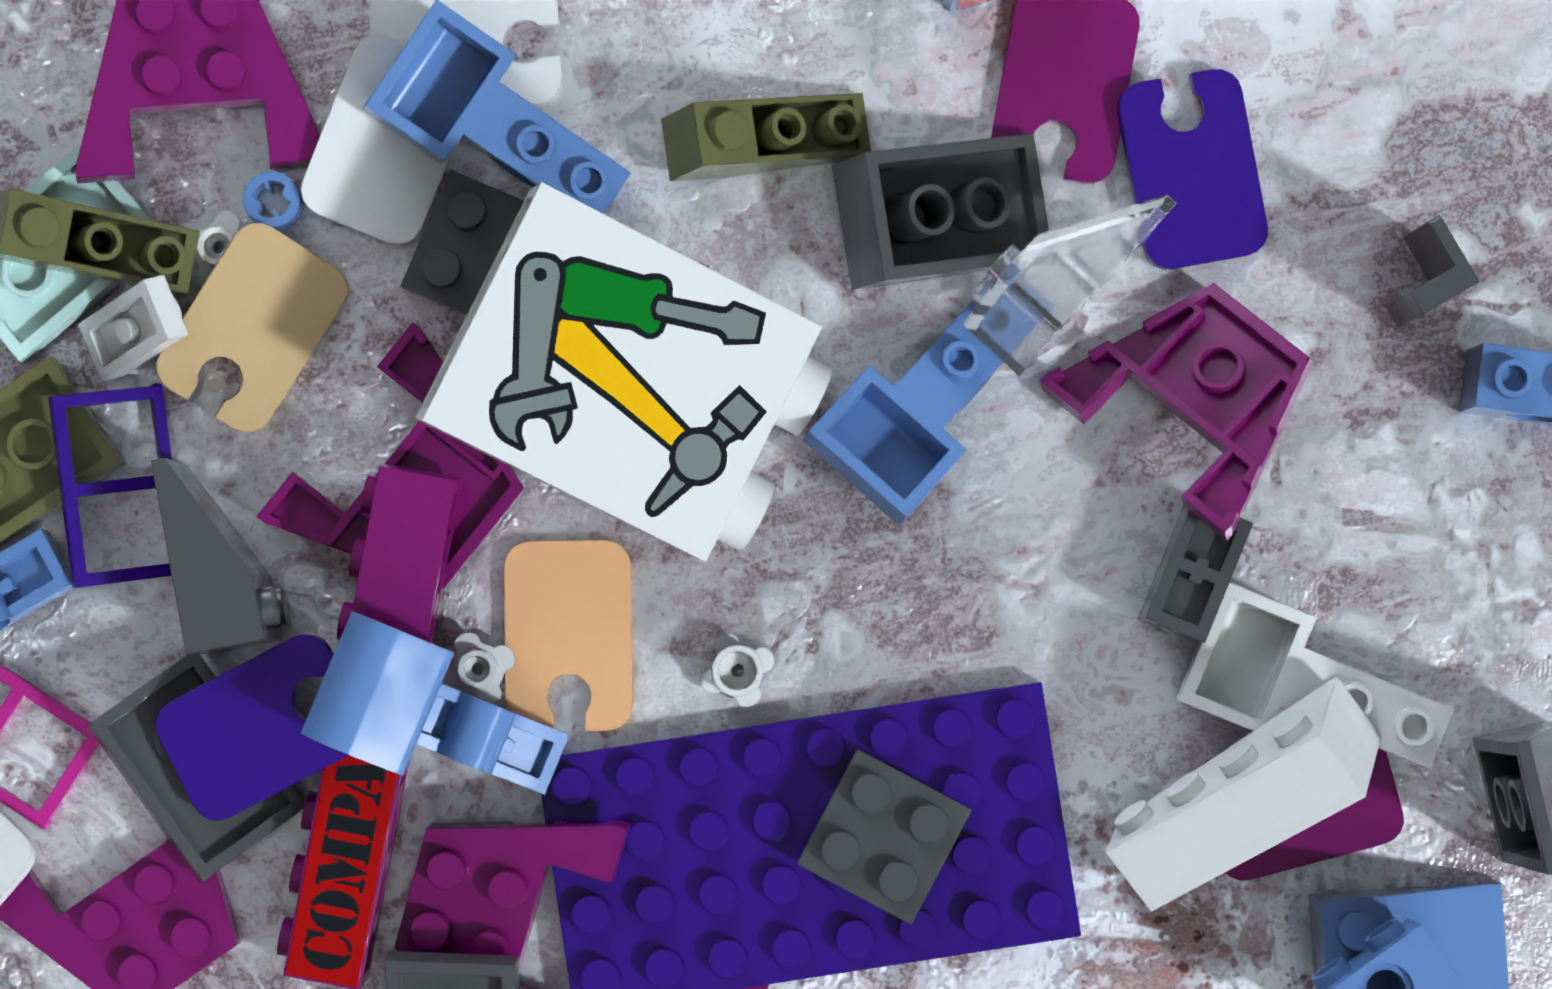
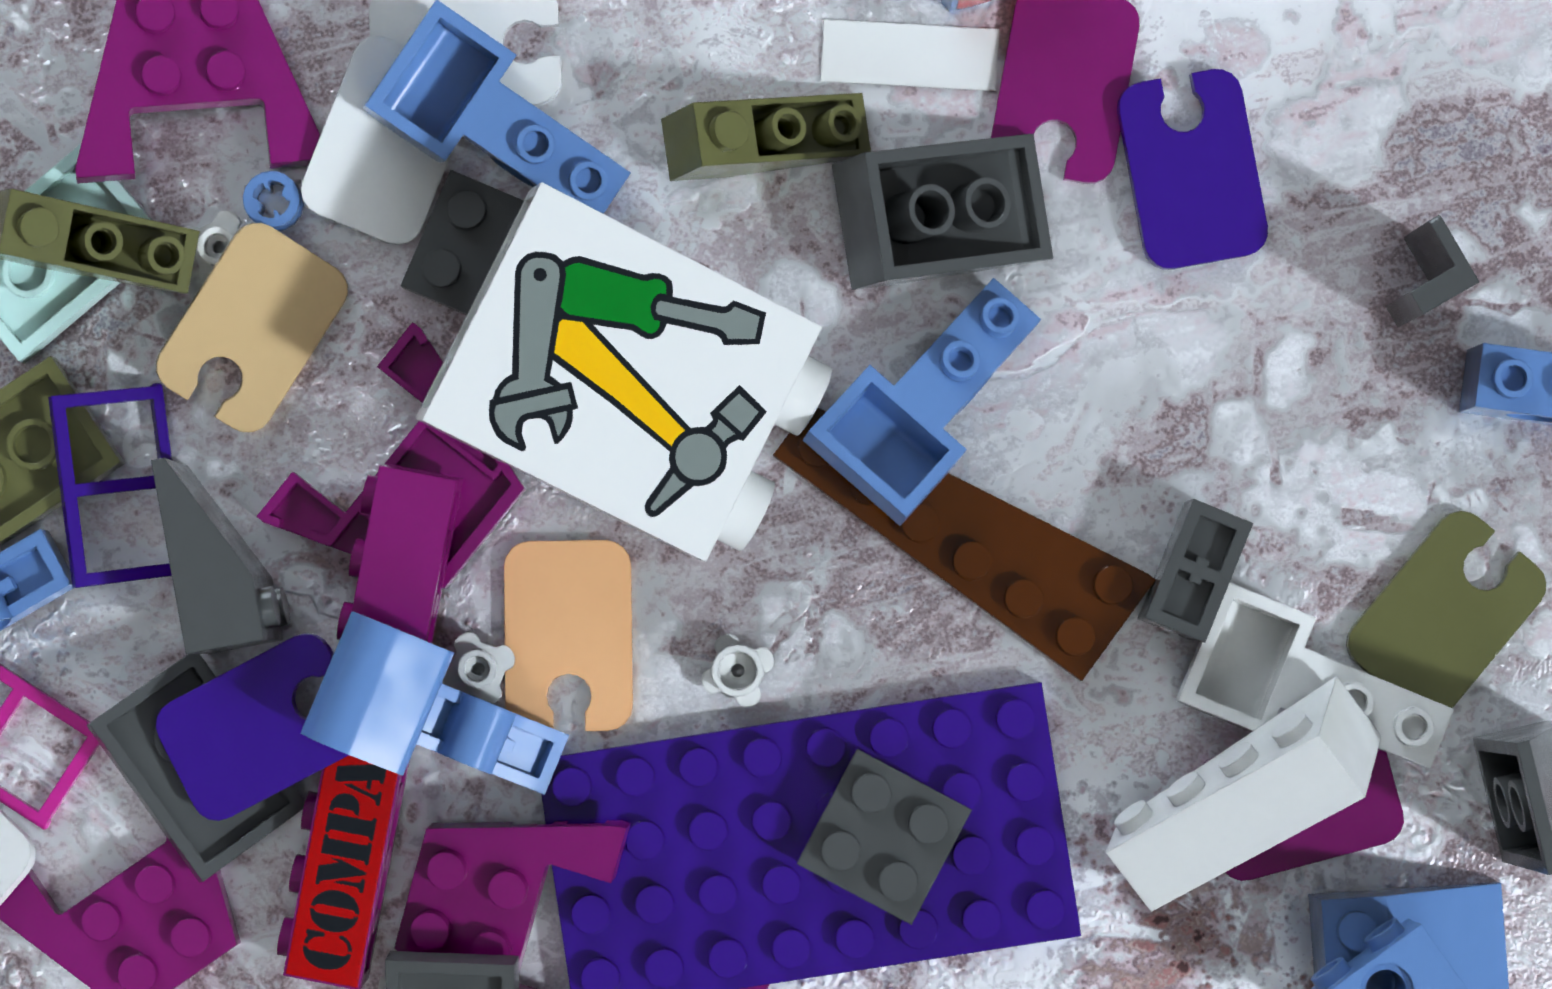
white plate [78,275,188,382] -> none
clear slope [962,195,1177,376] -> none
magenta wing [1040,283,1311,541] -> none
none -> reddish brown wing [773,408,1156,681]
none -> white sticker [820,19,999,91]
none -> olive piece [1346,511,1546,708]

